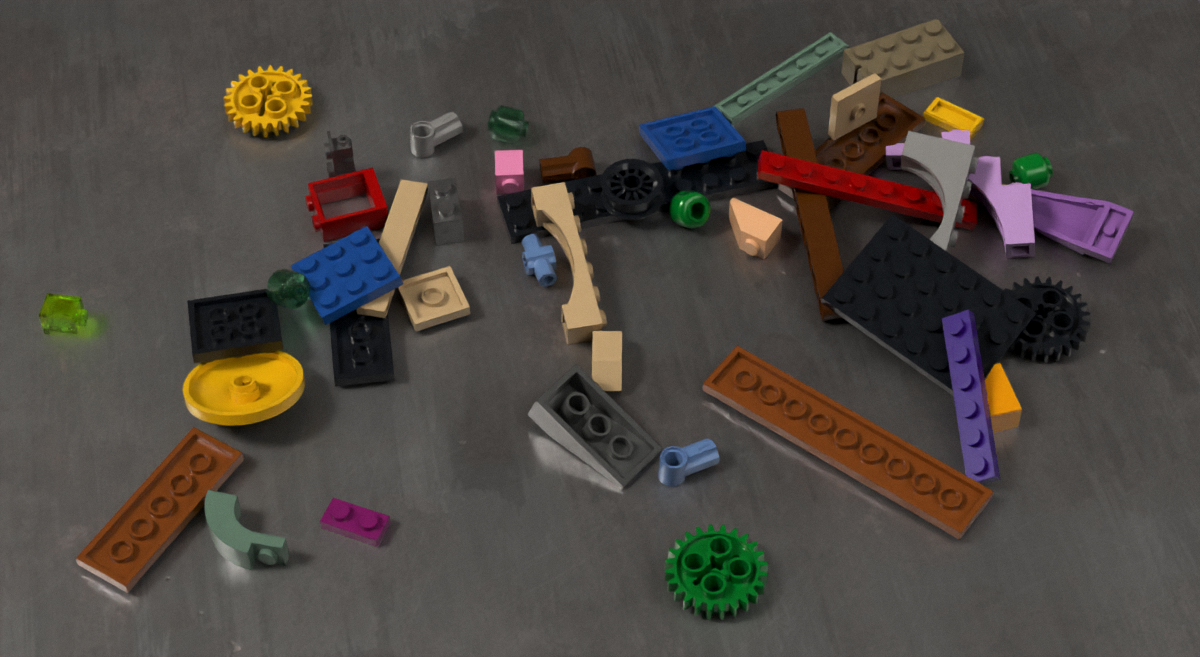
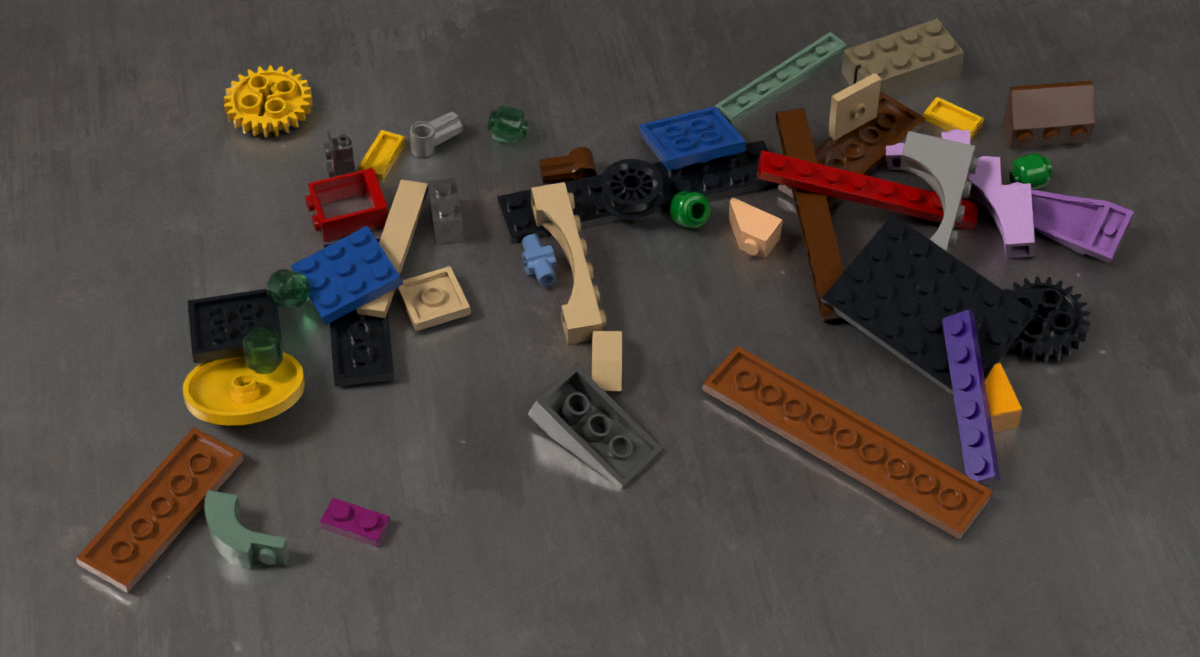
clear neon green brick [39,293,88,335] -> none
bright pink brick [495,150,524,194] -> none
medium blue piece [658,438,720,487] -> none
green gear [665,524,768,620] -> none
none -> clear green head [242,327,283,374]
none -> yellow tile [358,130,407,181]
none -> reddish brown slope [1003,81,1095,149]

